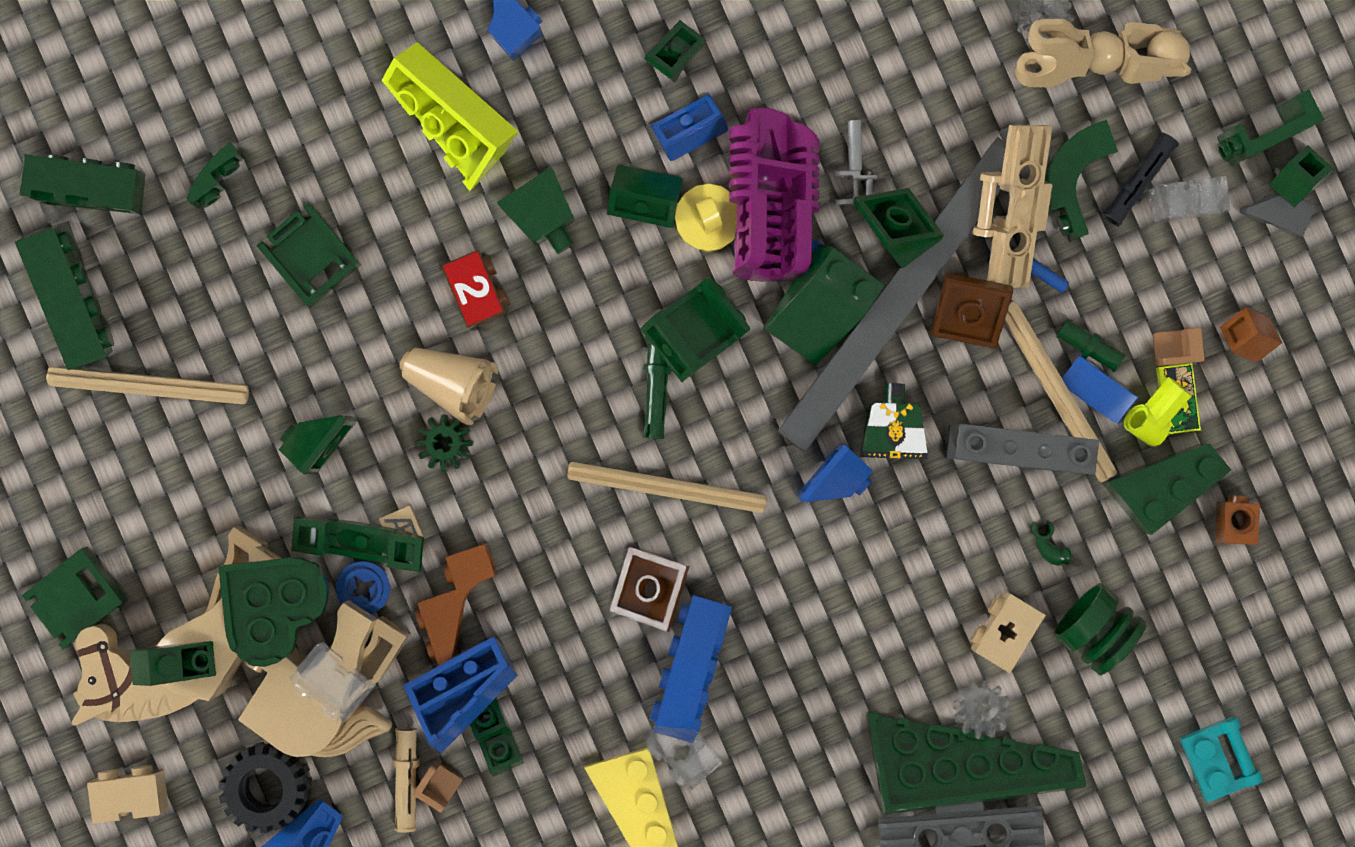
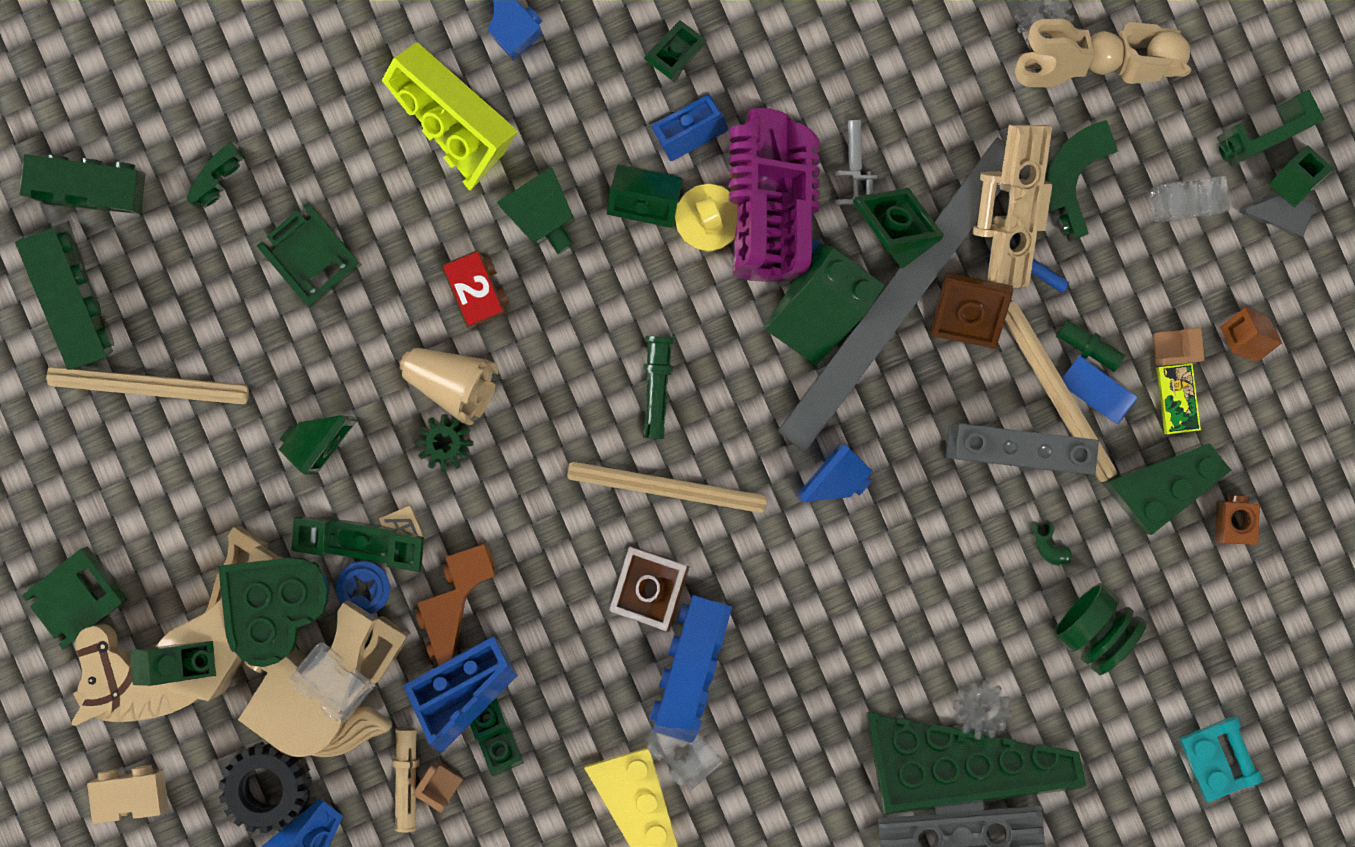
dark green panel [640,276,750,382] -> none
torso [859,383,928,459] -> none
tan brick [970,591,1046,673] -> none
black pin [1102,132,1179,227] -> none
neon yellow piece [1124,377,1192,446] -> none

